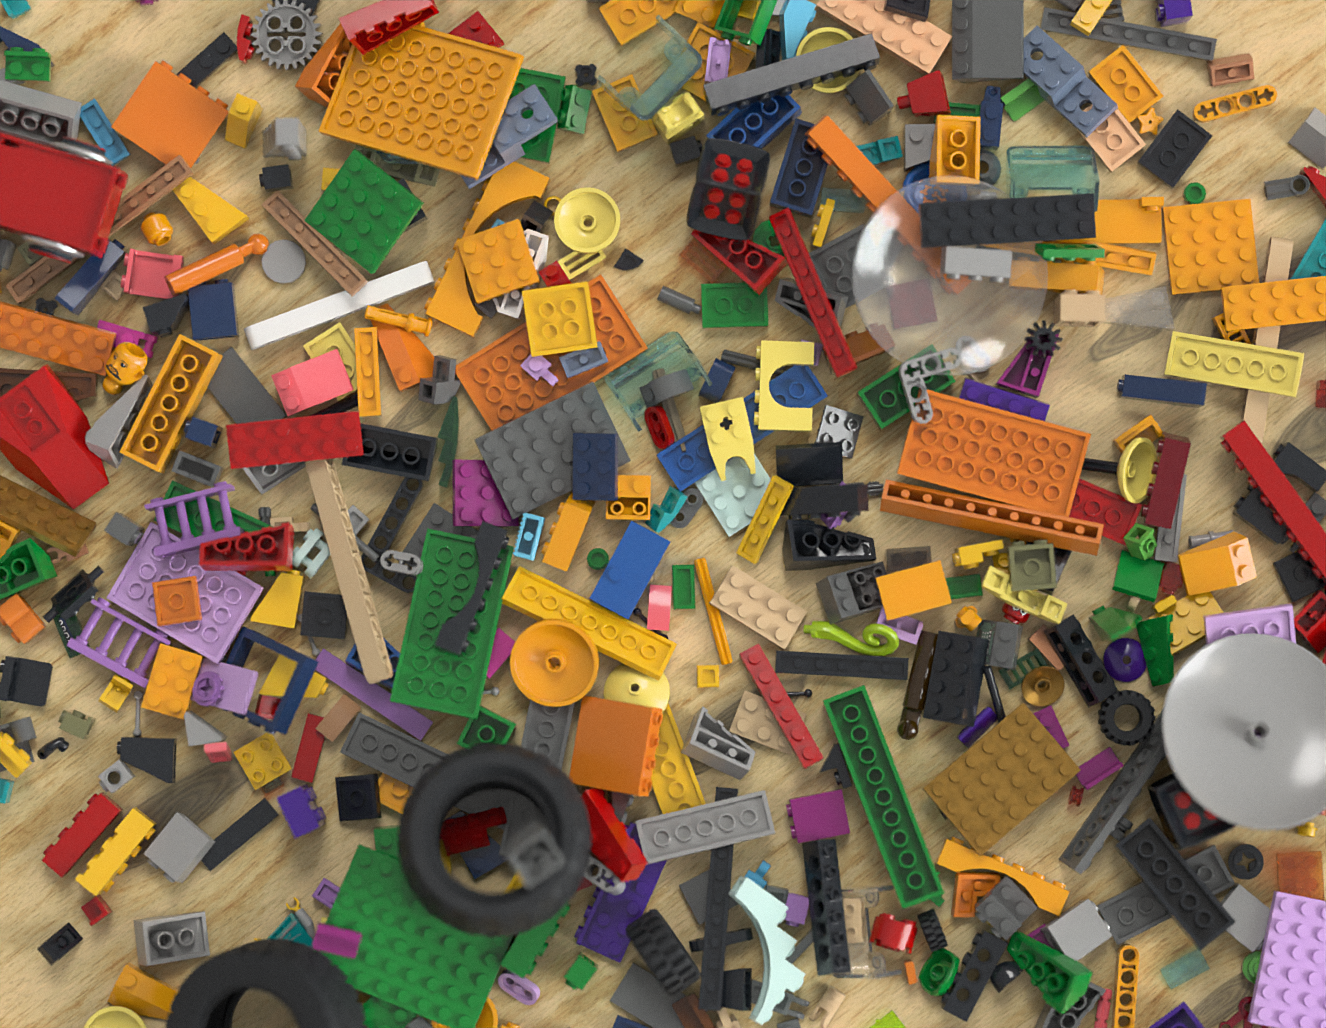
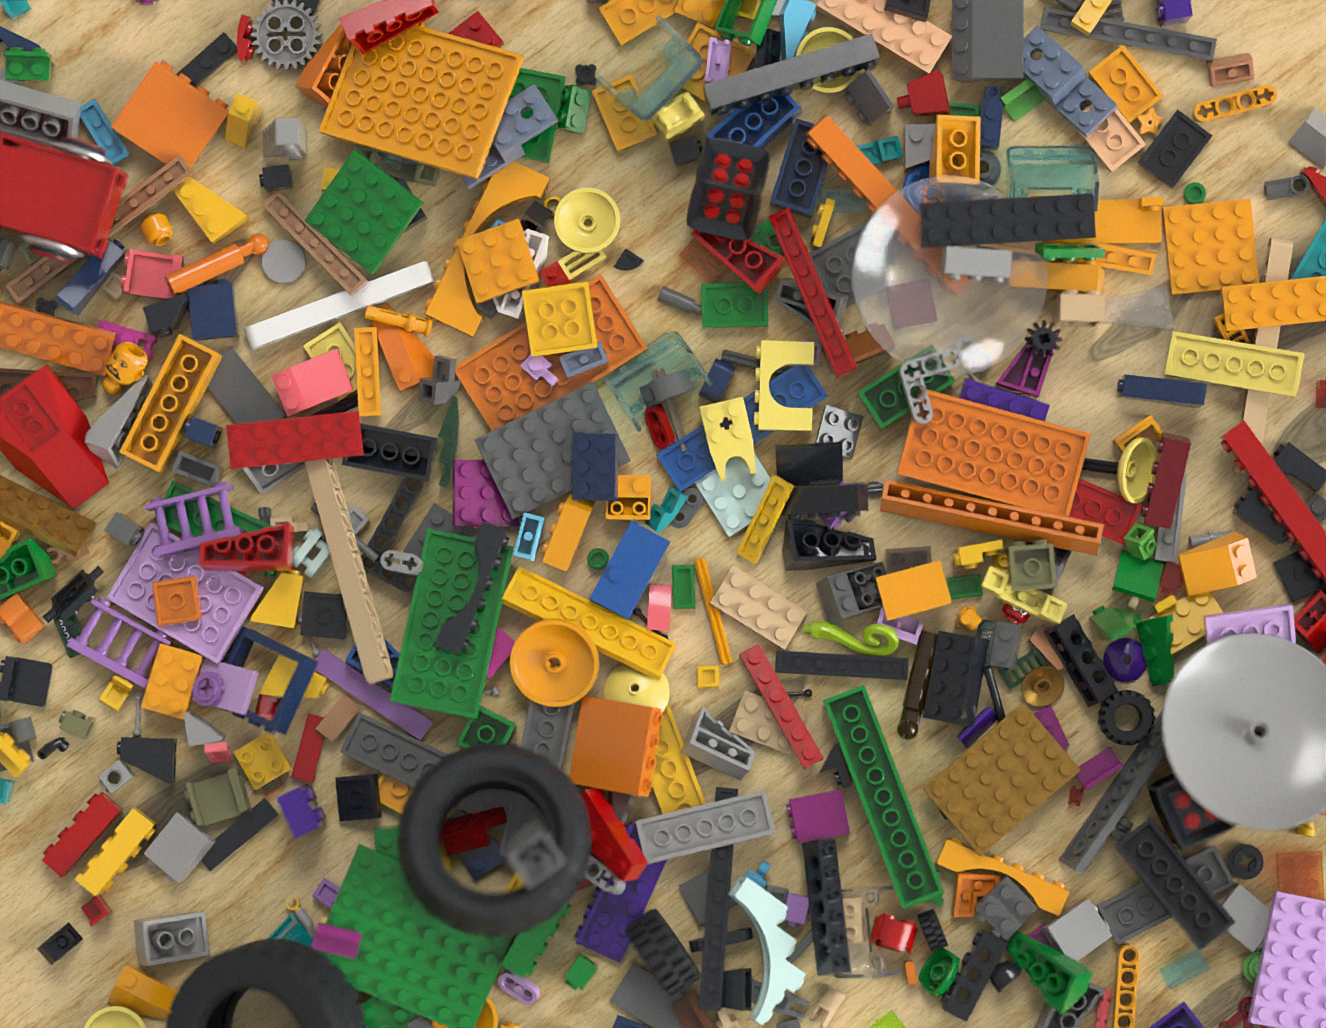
none -> olive panel [184,768,252,827]

